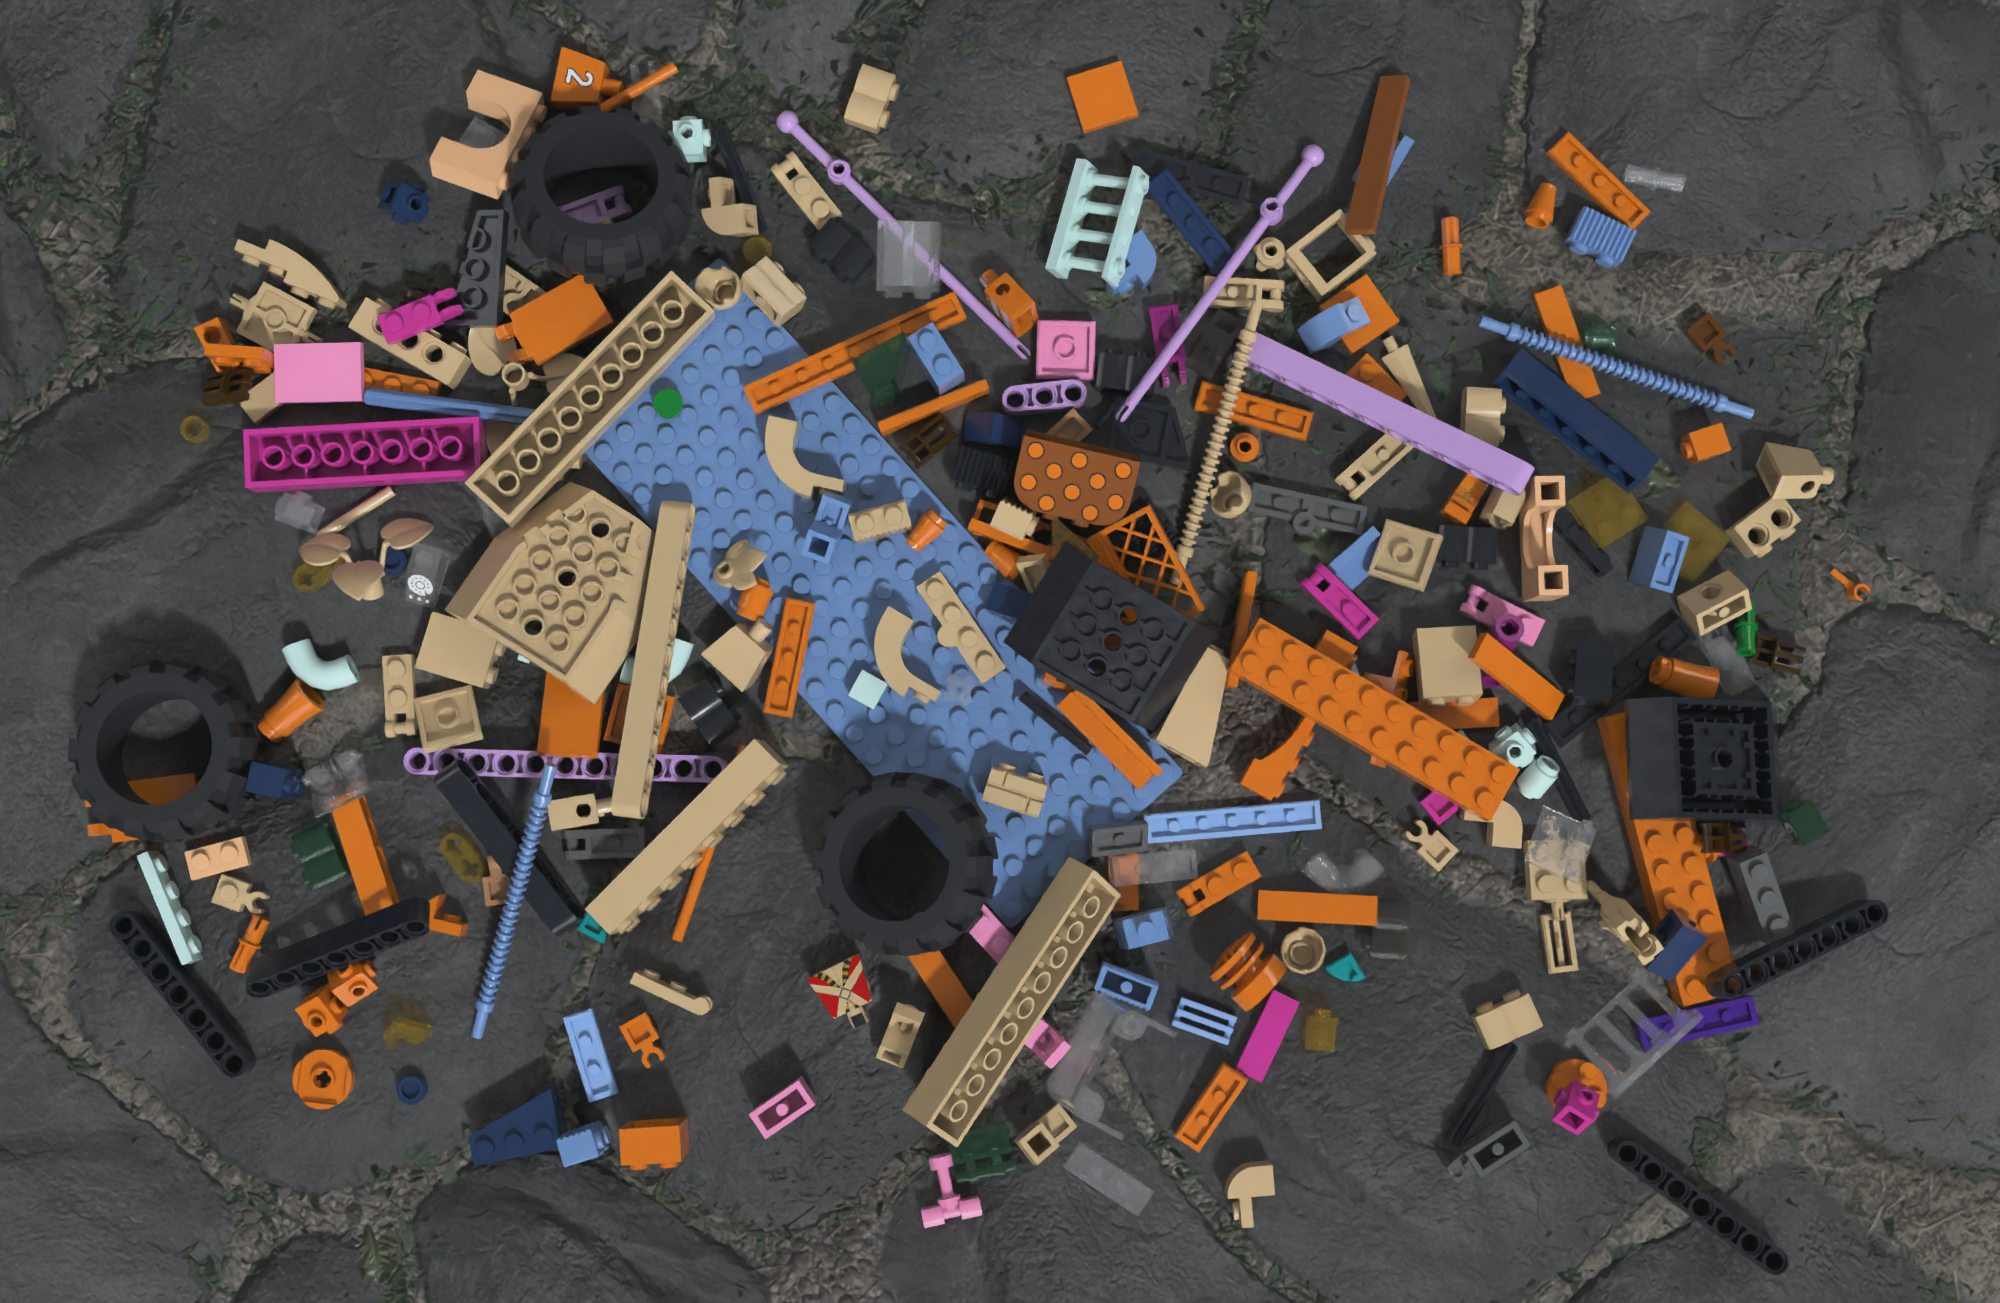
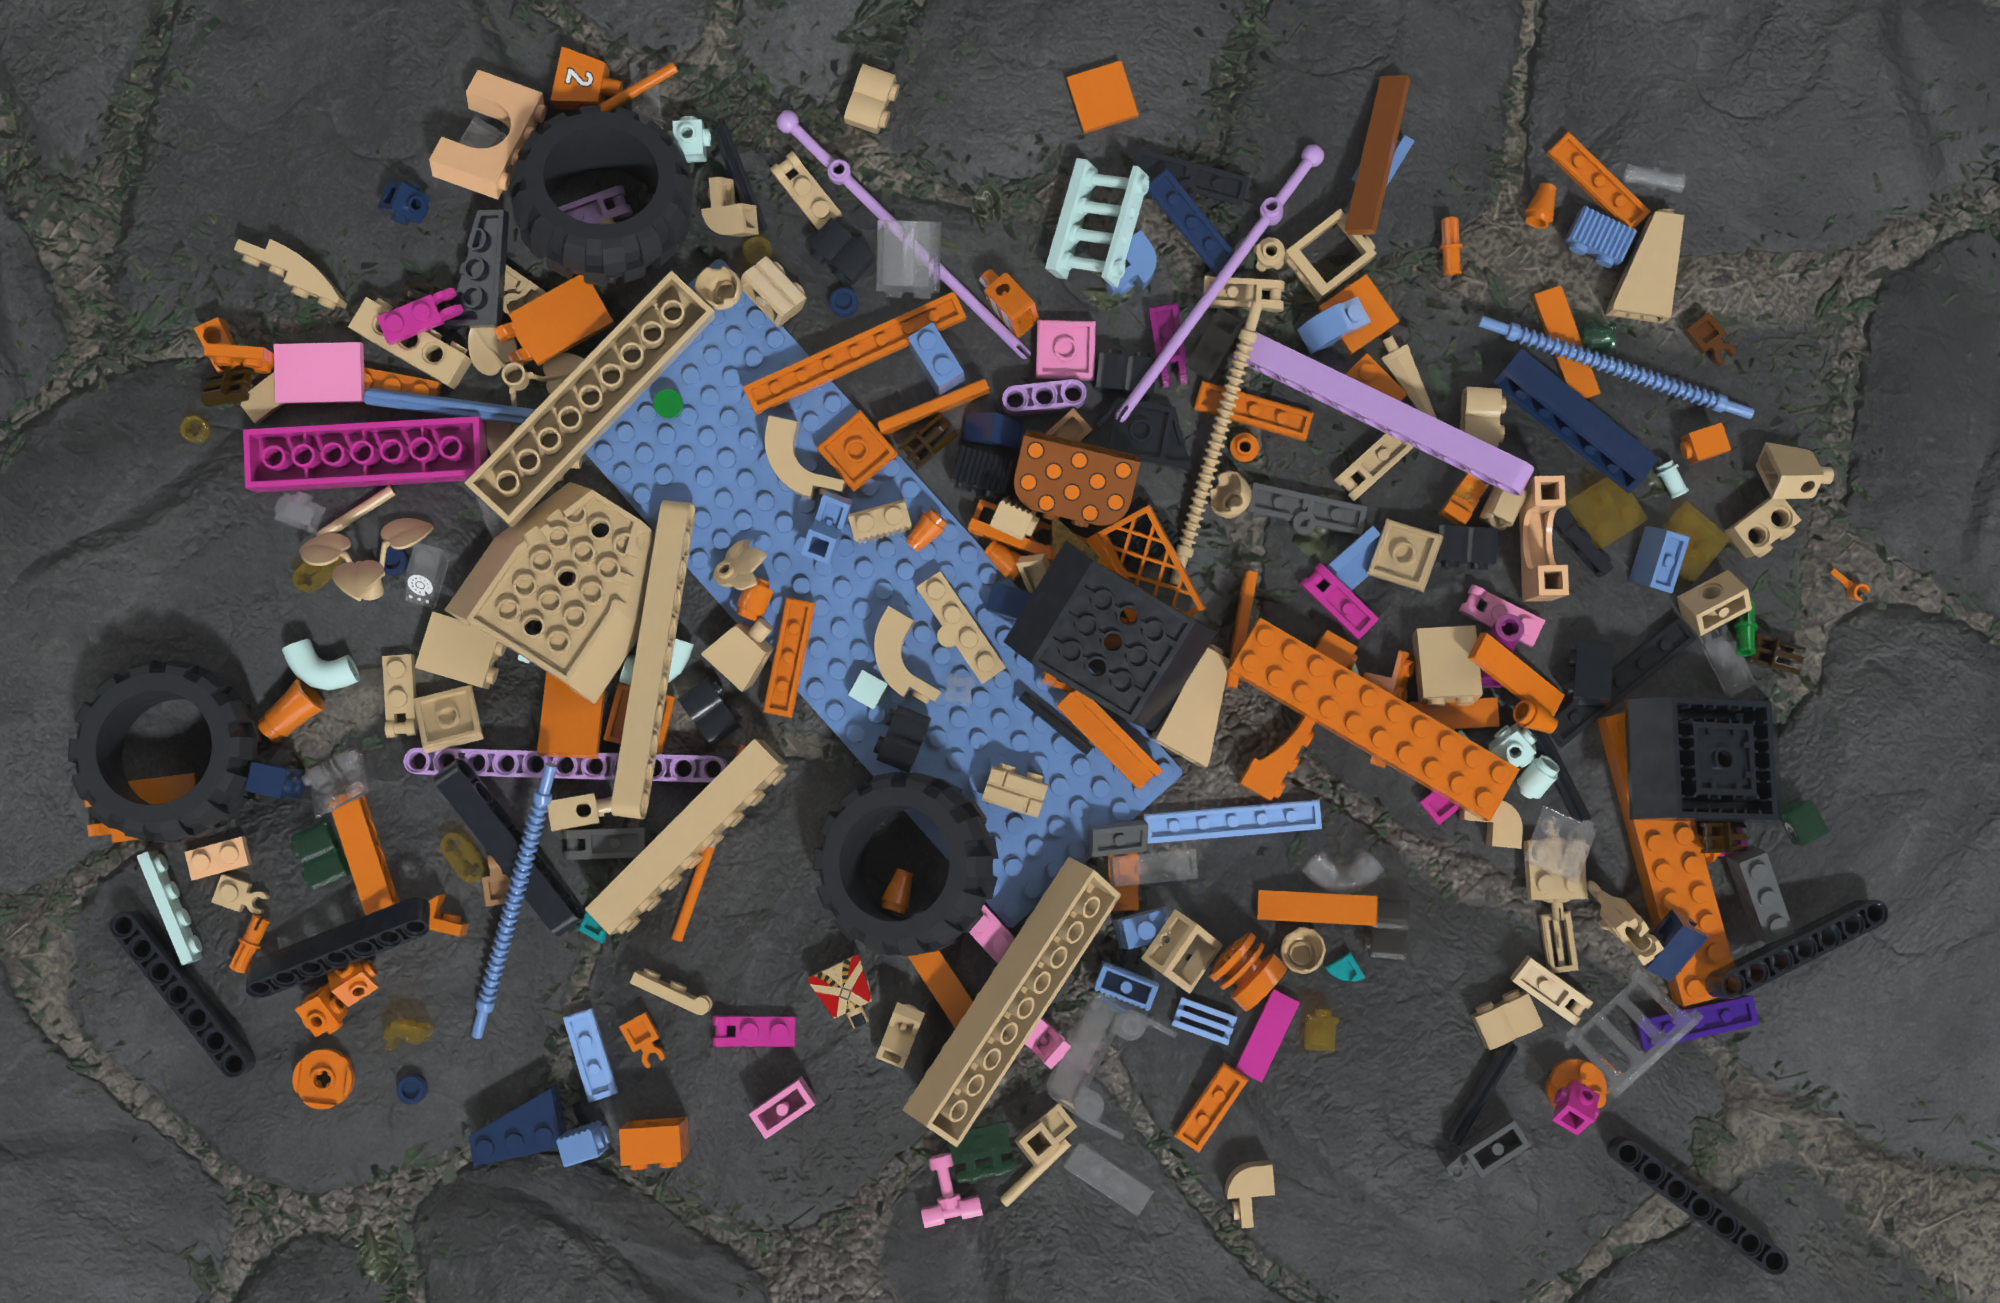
tan plate [230,281,323,352] -> none
clear green slope [852,332,910,407] -> none
orange plate [1175,851,1261,917] -> none
tan plate [1404,820,1459,872] -> none
orange plant [1649,656,1720,699] -> none
none -> dark pink plate [712,1015,796,1047]
none -> orange tile [816,410,898,493]
none -> dark blue tile [829,287,859,318]
none -> black brick [873,705,932,773]
none -> orange cone [881,869,914,915]
none -> tan bar [999,1138,1071,1207]
none -> tan window [1141,909,1223,994]
none -> tan plate [1510,955,1593,1026]
none -> orange cone [1513,700,1558,734]
none -> tan slope [1605,209,1685,324]
none -> light aqua pin [1656,460,1689,499]

